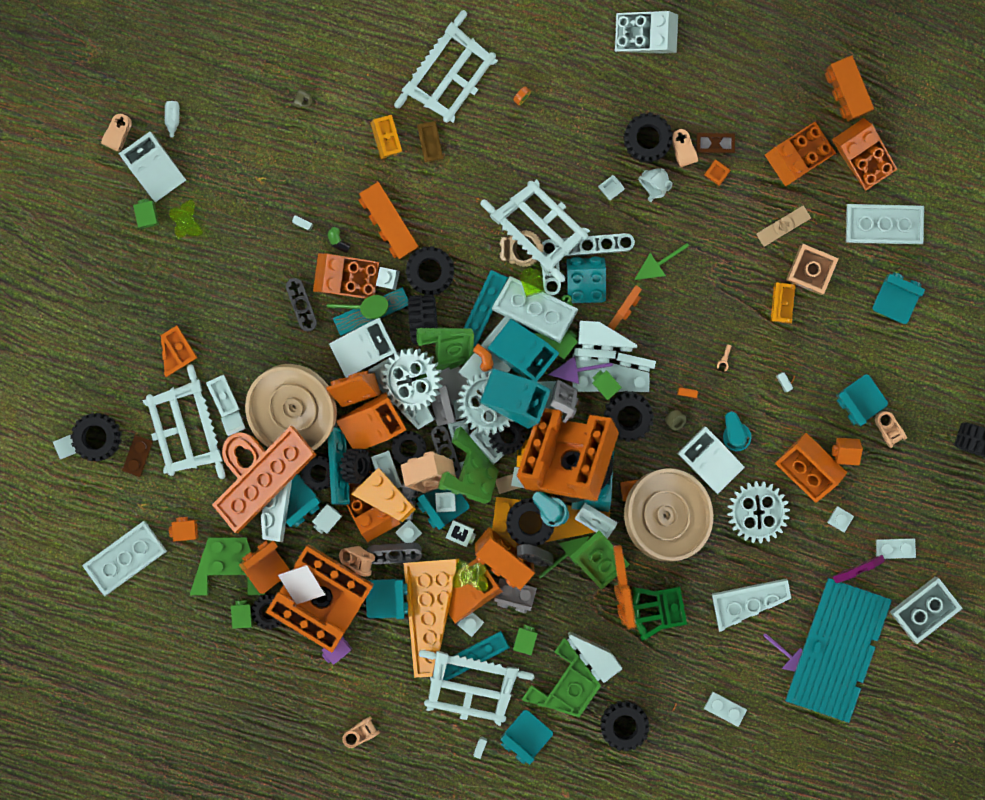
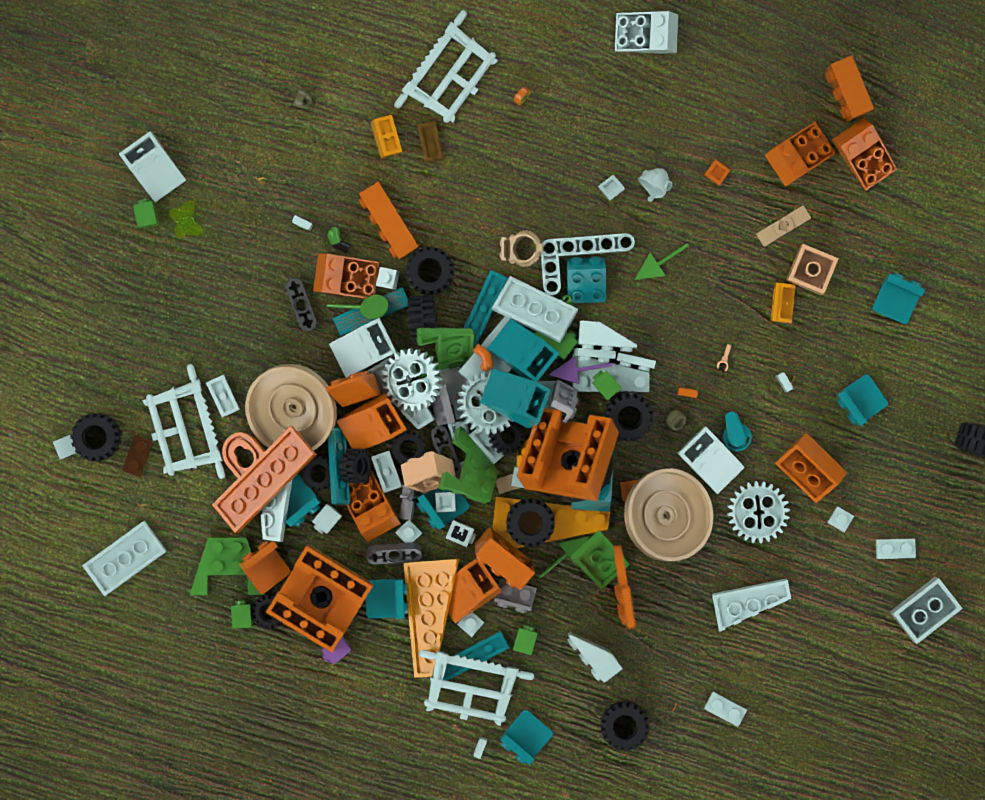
light nougat piece [101,114,132,152] -> none
orange wing [161,325,198,377] -> none
light aqua piece [165,101,179,138] -> none
orange brick [169,517,198,542] -> none
light aqua tile [221,411,246,436] -> none
white sticker [278,565,325,604] -> none
light nougat piece [339,546,375,577] -> none
light nougat piece [343,716,380,748] -> none
light orange wing [351,468,416,522] -> none
clear neon green animal [453,561,488,591] -> none
light aqua piece [480,179,590,282] -> none
dark grey beam [517,544,554,566] -> none
clear neon green bracket [519,268,545,298] -> none
bright green wing [522,638,601,717] -> none
teal piece [533,492,569,527] -> none
light aqua plate [575,503,617,539] -> none
orange wing [607,285,642,330] -> none
black tyre [624,113,673,163] -> none
green plate [631,586,687,641] -> none
light nougat piece [672,129,698,168] -> none
reddish brown piece [696,133,735,153] -> none
medium lavender piece [763,634,802,672] -> none
teal door [785,578,892,723] -> none
orange brick [832,438,863,465] -> none
magenta tile [833,555,885,583] -> none
light aqua tile [846,204,924,245] -> none
light nougat piece [875,411,907,449] -> none

